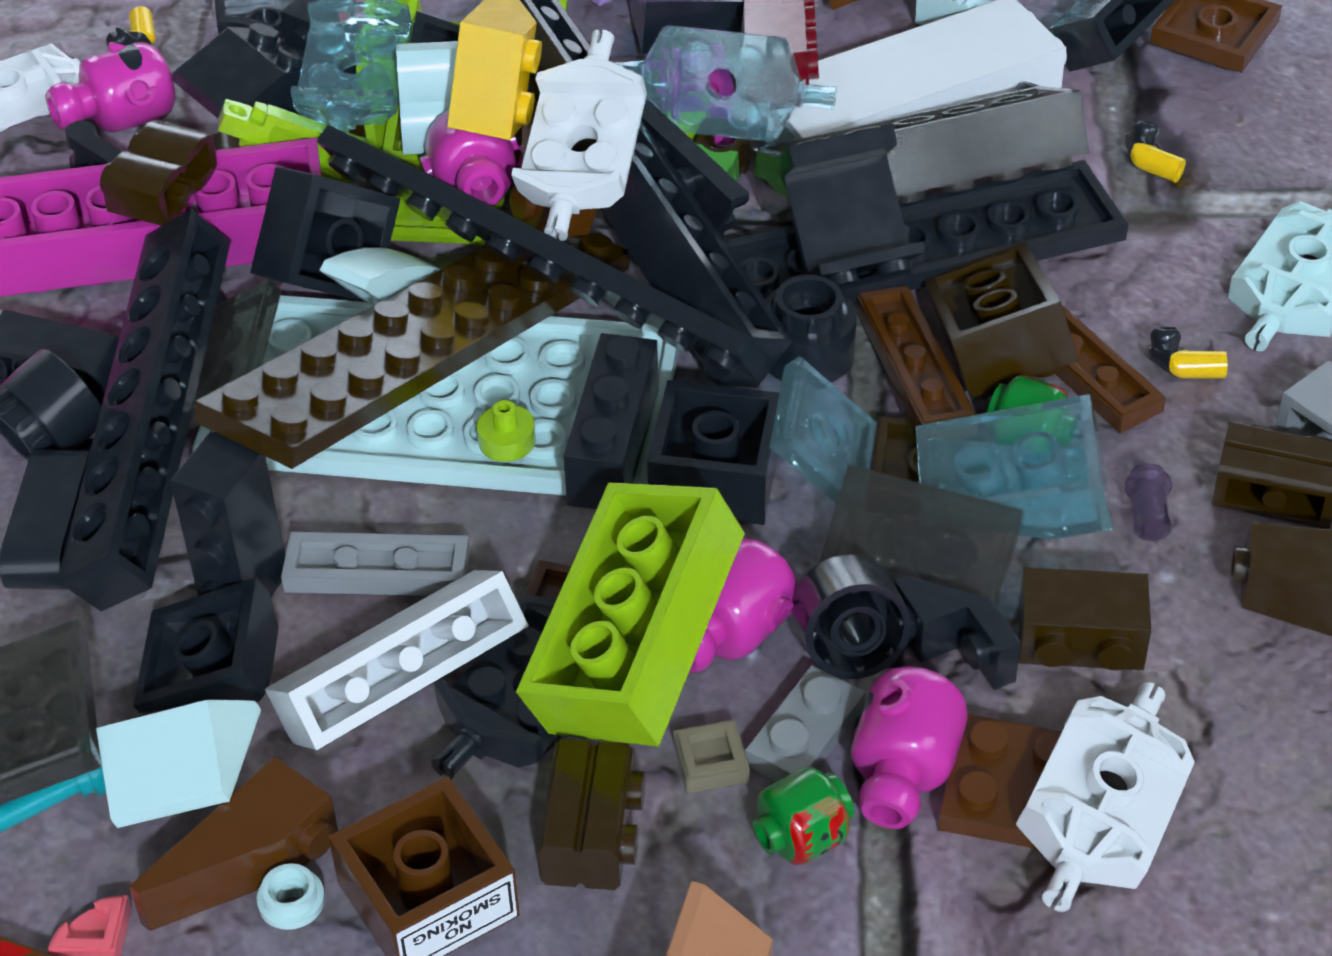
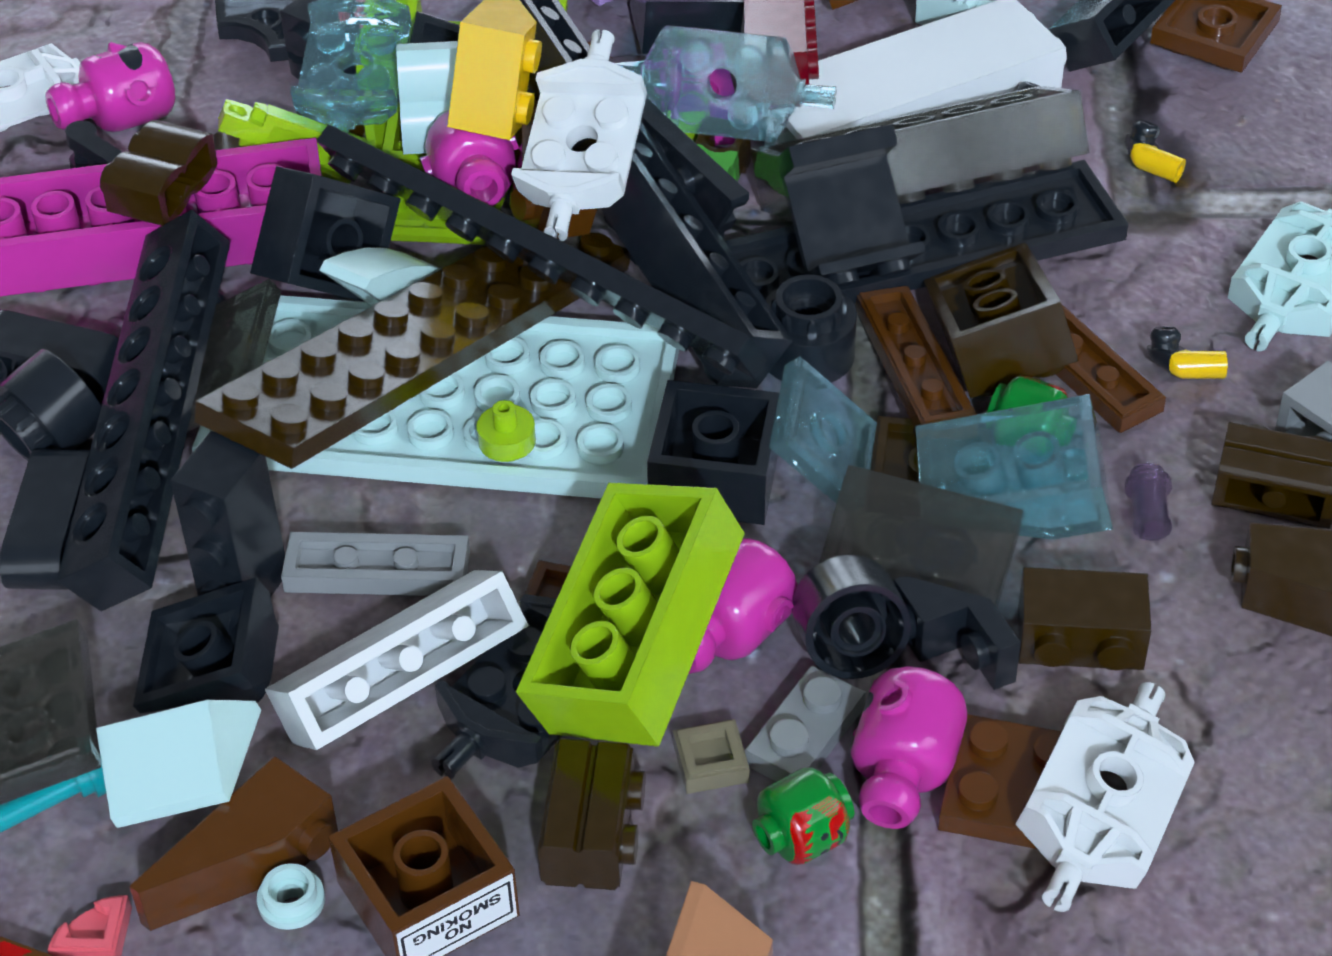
arm [106,6,156,47] -> none
black slope [172,23,325,118] -> none
black brick [563,333,659,509] -> none

